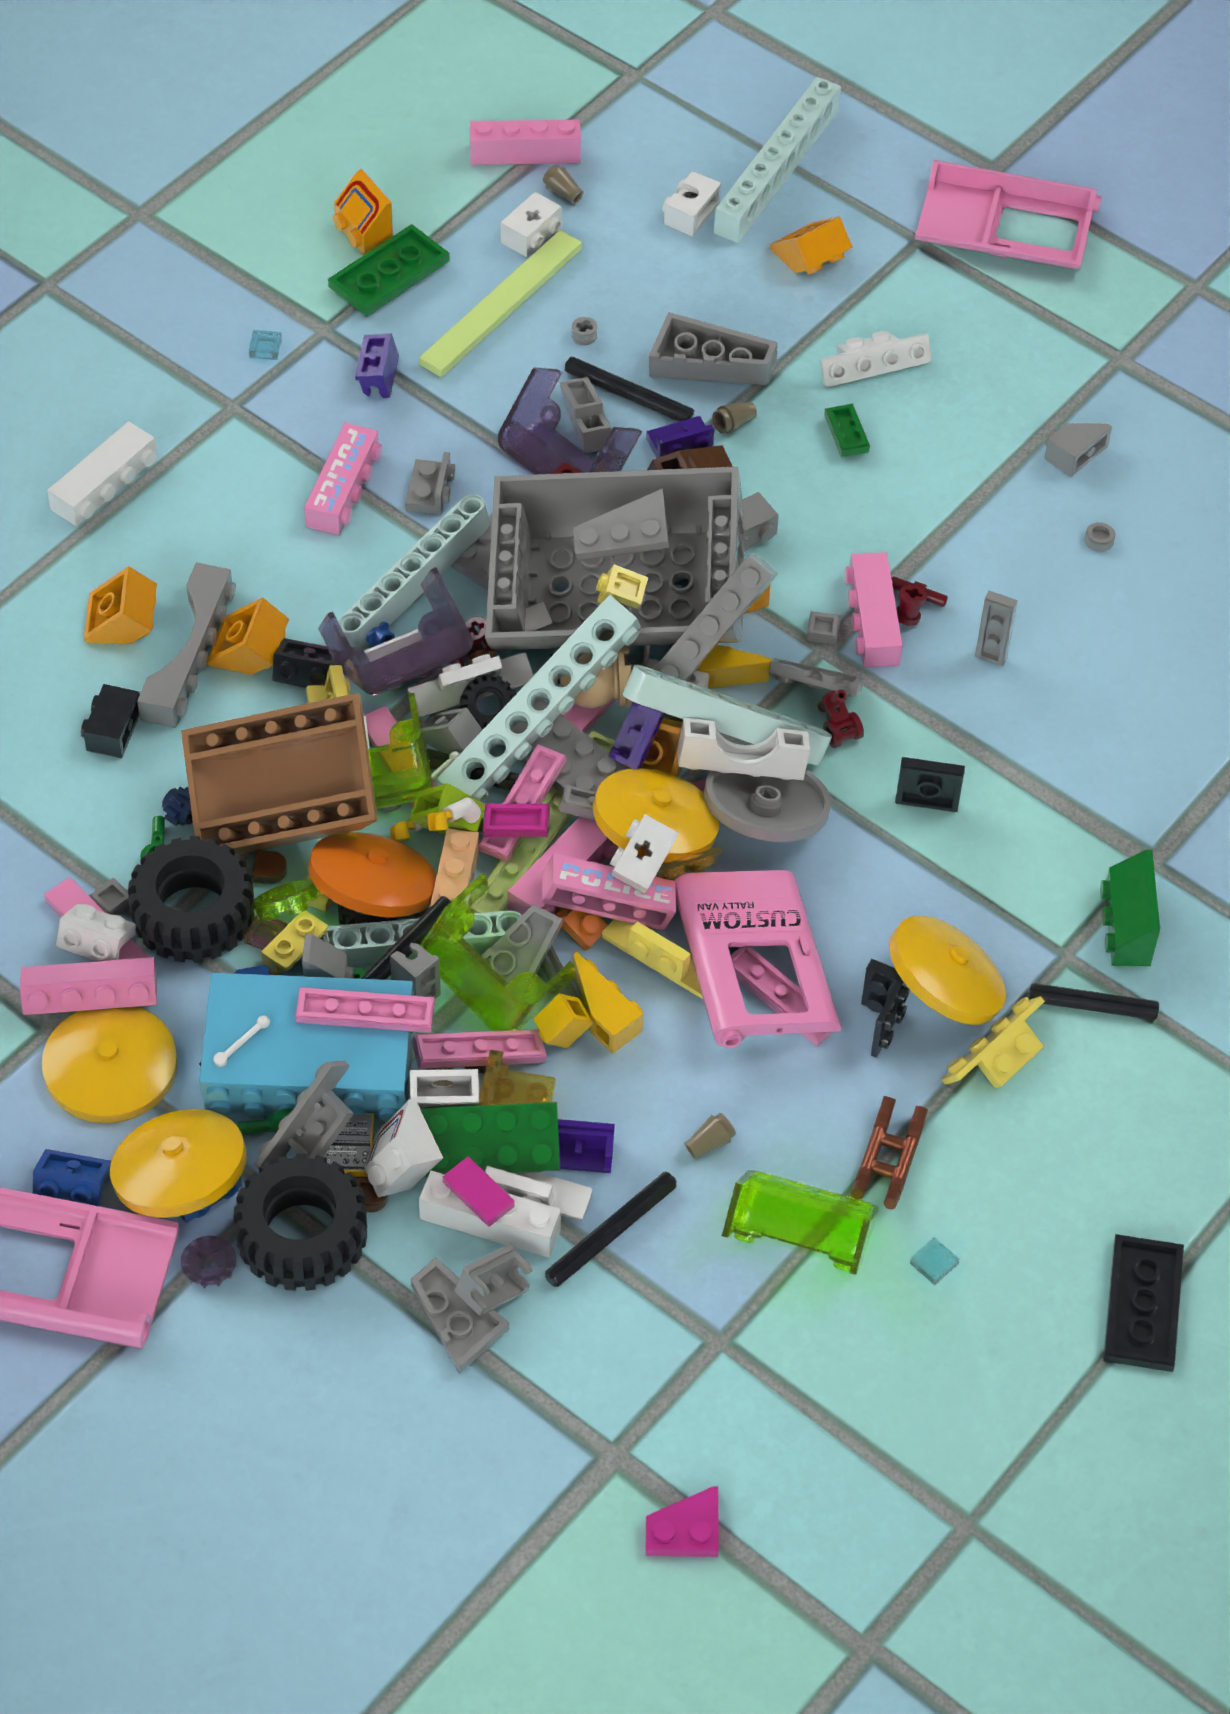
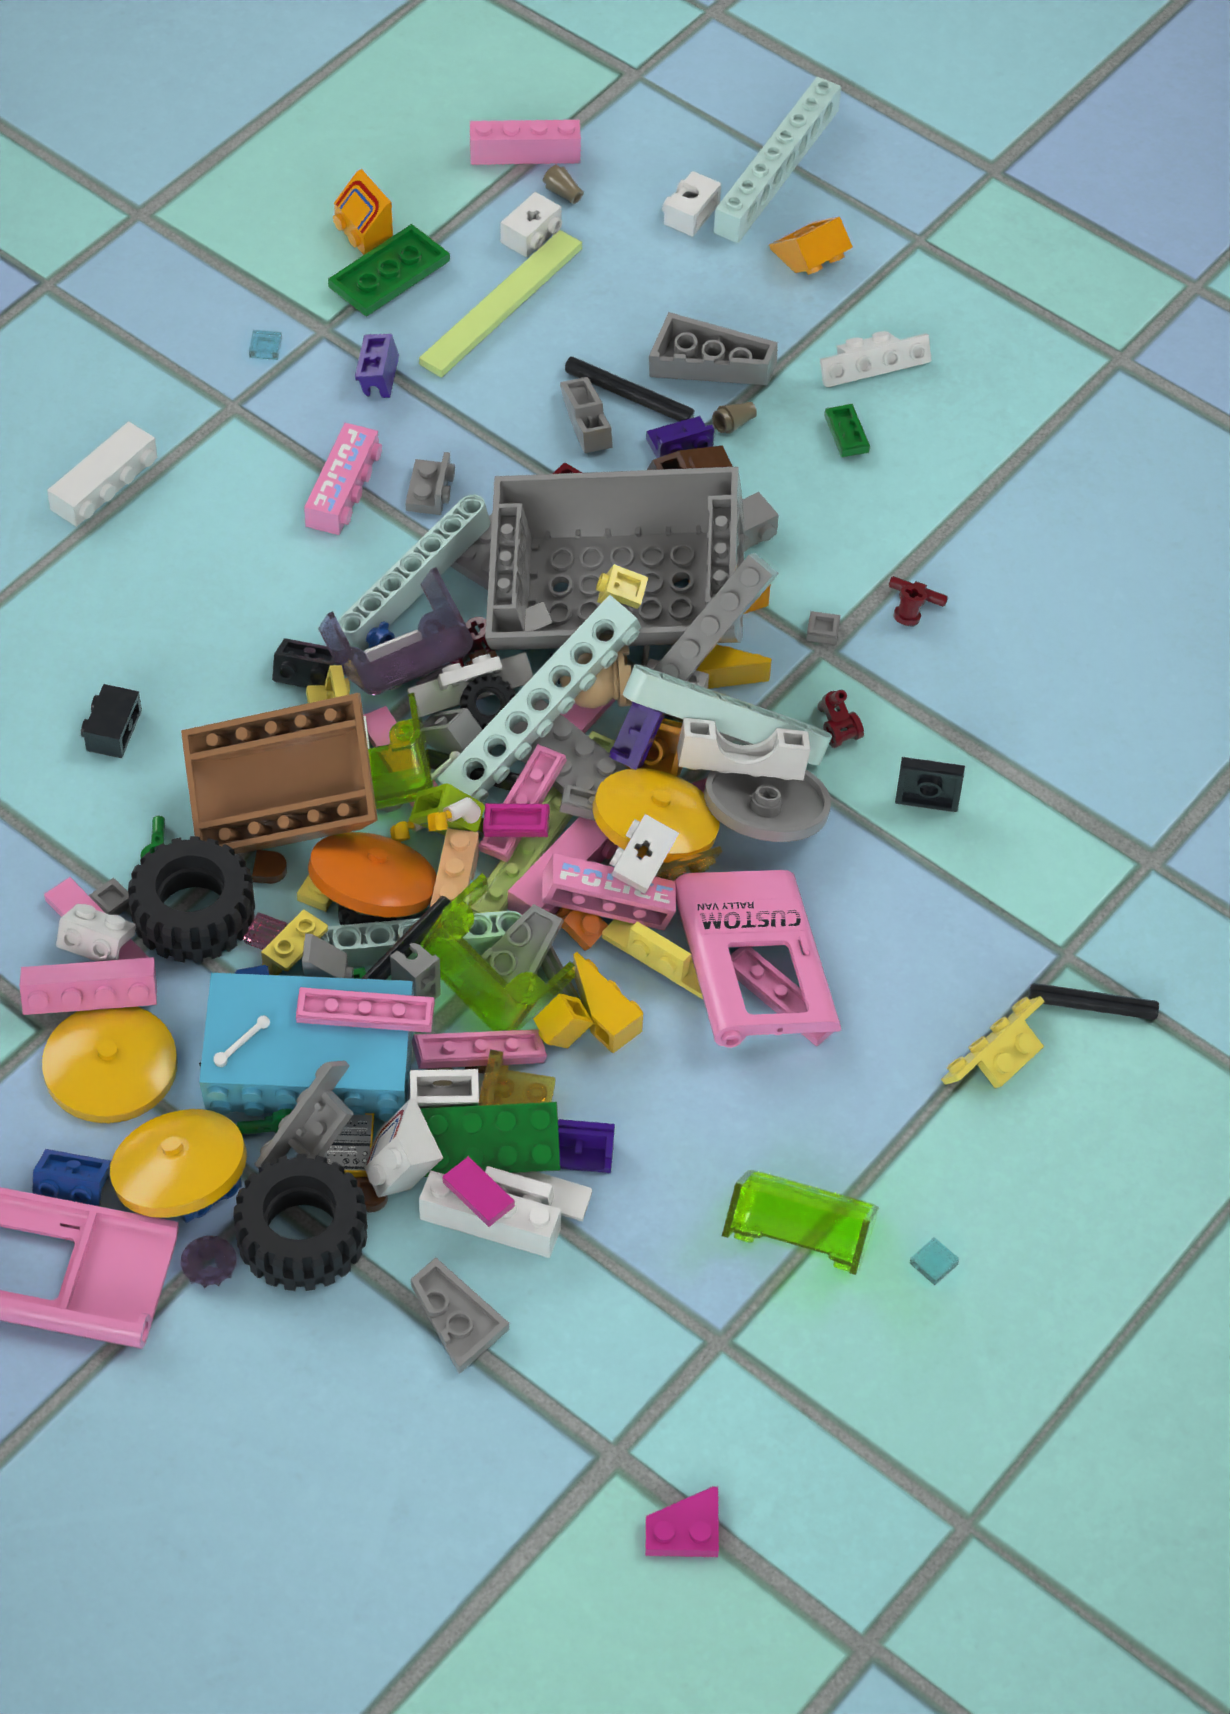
light orange slope [84,566,157,644] -> none
light grey arch [137,562,236,728] -> none
dark blue gear [162,786,193,826] -> none
light orange slope [207,597,289,675] -> none
clear neon green tile [253,879,318,922] -> none
light grey hinge [454,1243,532,1316] -> none
clear purple windscreen [498,367,642,475] -> none
black axle [545,1171,677,1287] -> none
light grey bush [572,317,597,345] -> none
light grey wing [573,488,669,560] -> none
dark tan cone [684,1113,736,1159] -> none
light grey wing [769,658,865,696] -> none
bright pink brick [844,552,903,667] -> none
copper piece [851,1096,928,1210] -> none
black bracket [861,958,910,1058] -> none
yellow dish [889,916,1006,1025] -> none
bright pink piece [914,160,1101,270] -> none
light grey tile [975,591,1018,666] -> none
light grey slope [1044,423,1112,477] -> none
light grey tile [1084,522,1115,552] -> none
green slope [1100,850,1160,966] -> none
black tile [1103,1234,1184,1372] -> none

